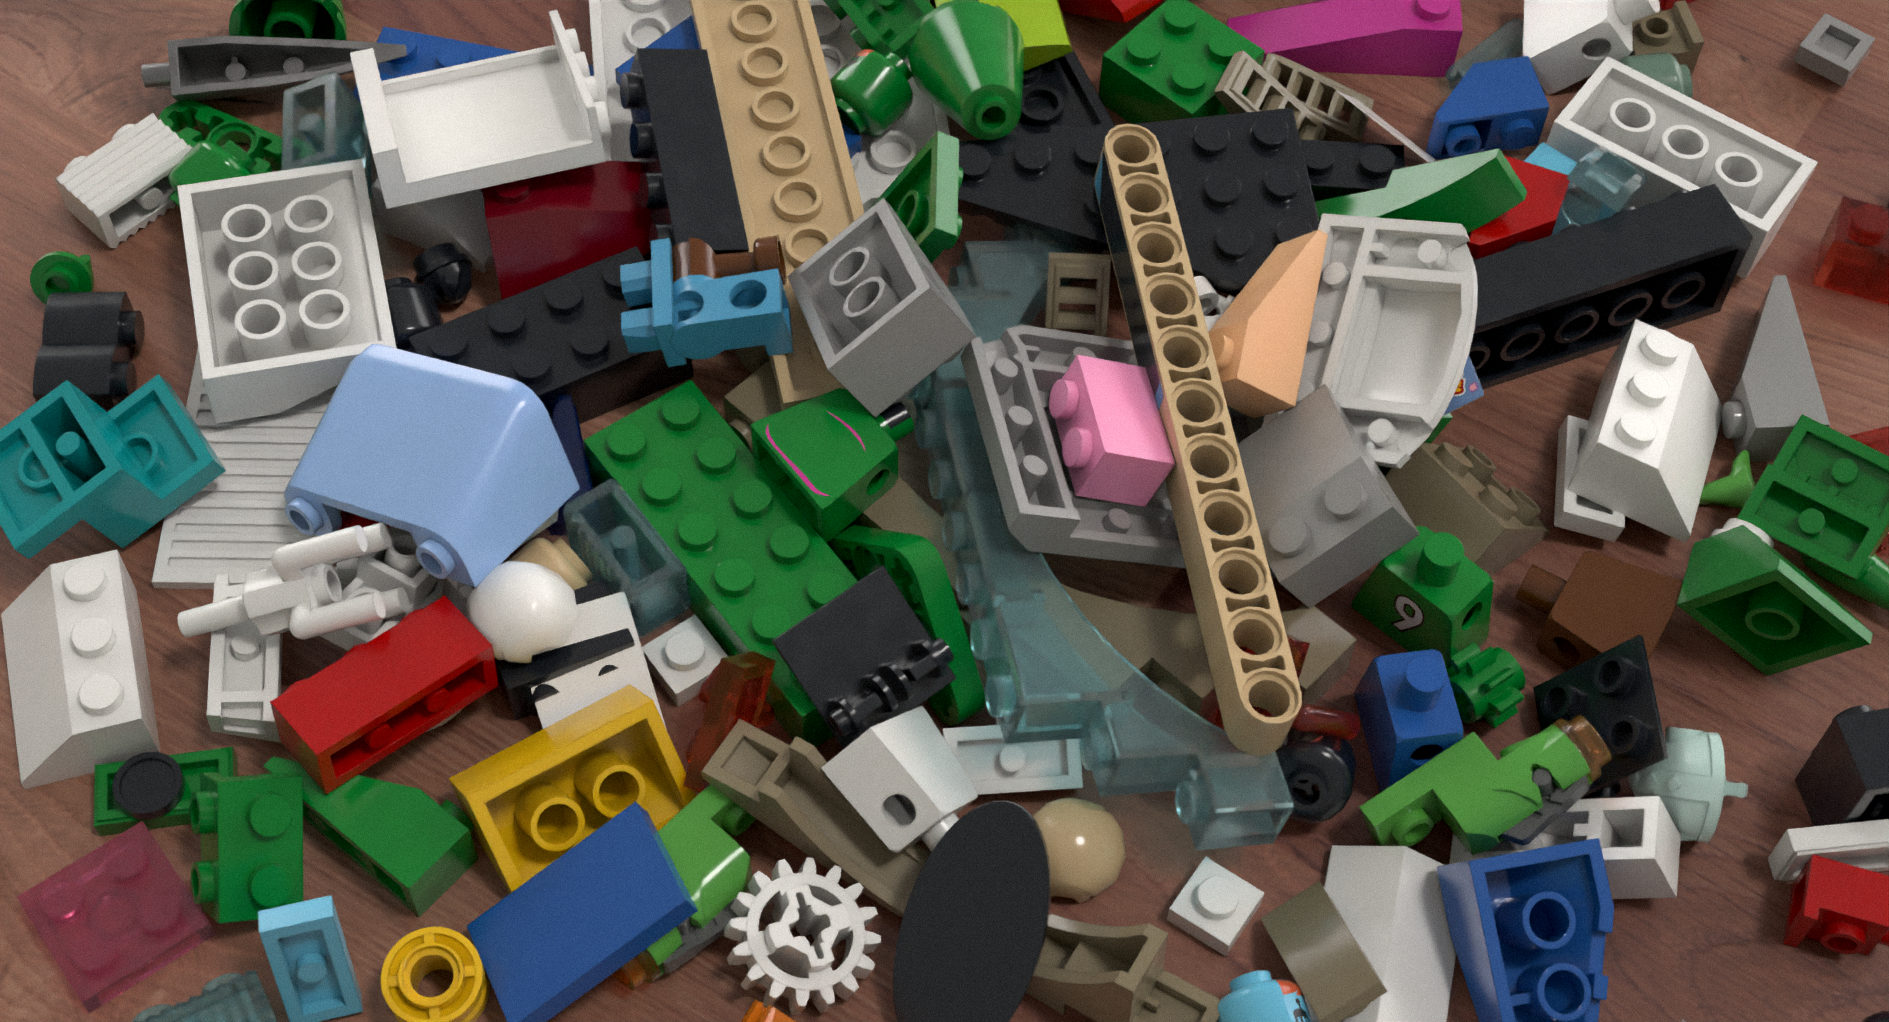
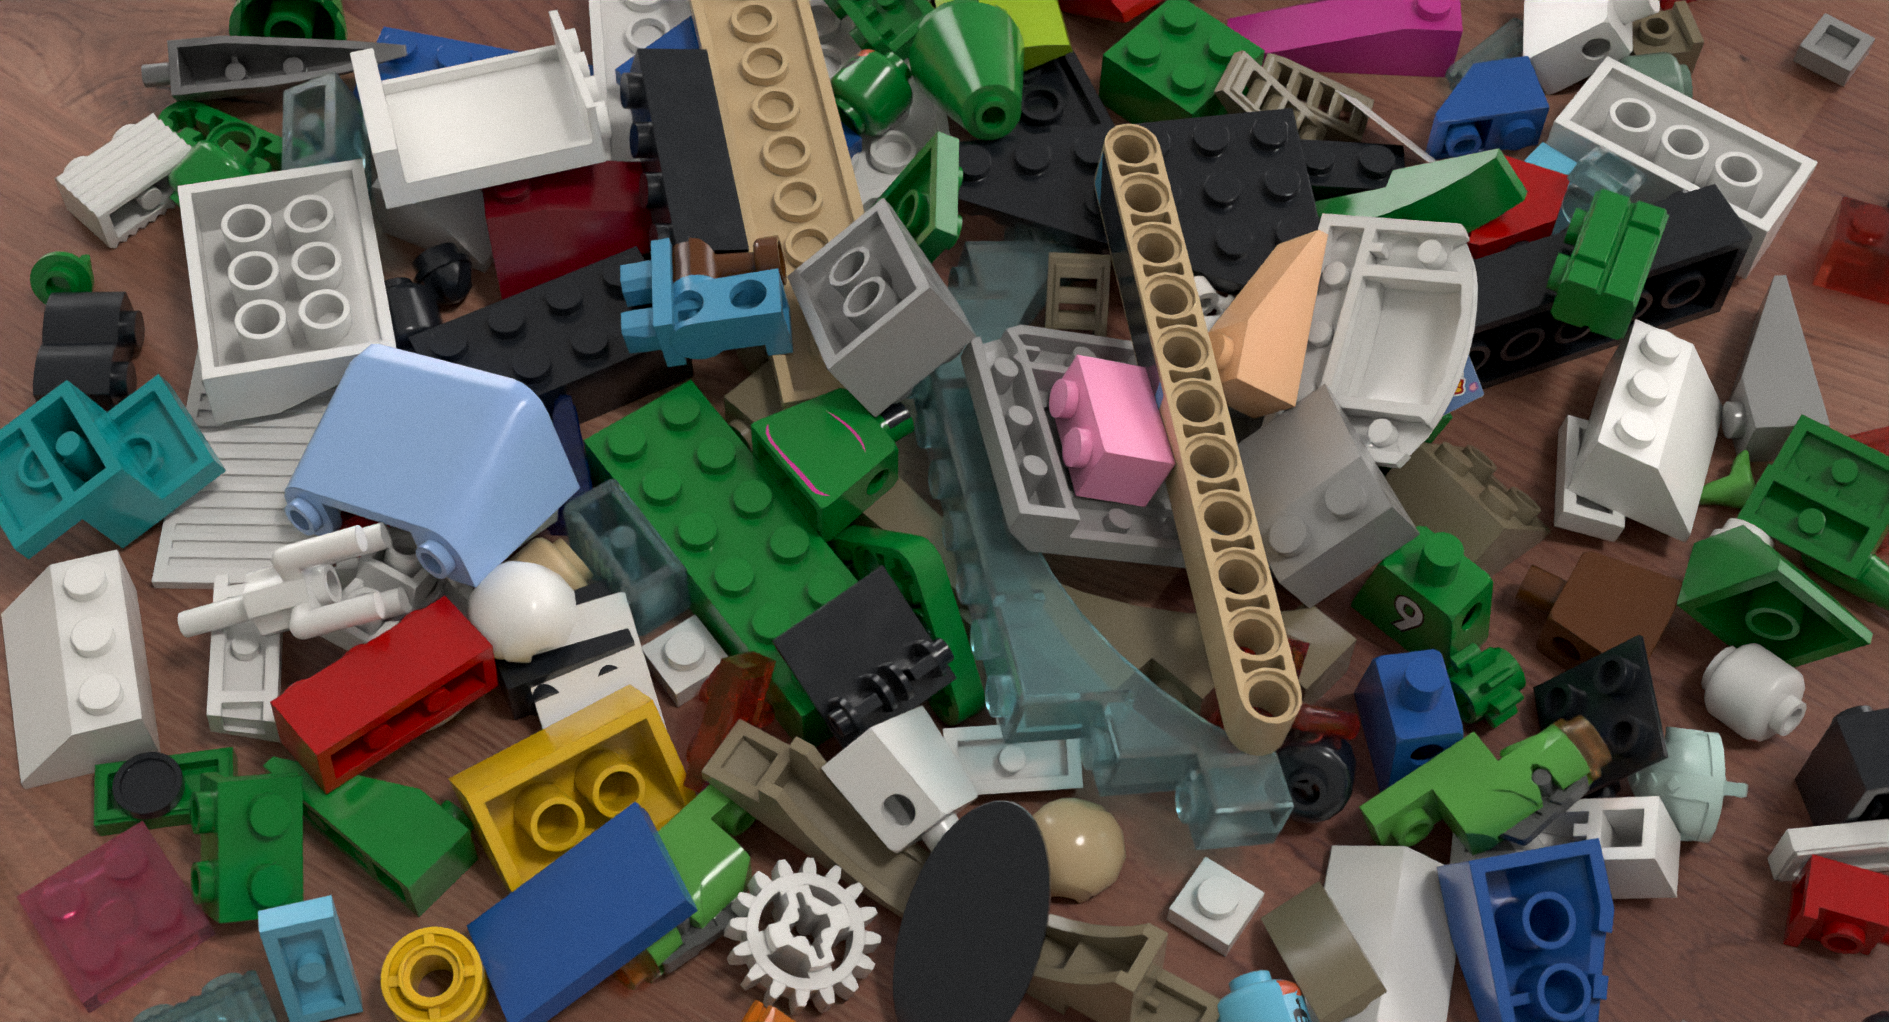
none -> green brick [1546,188,1669,340]
none -> white head [1701,643,1807,742]

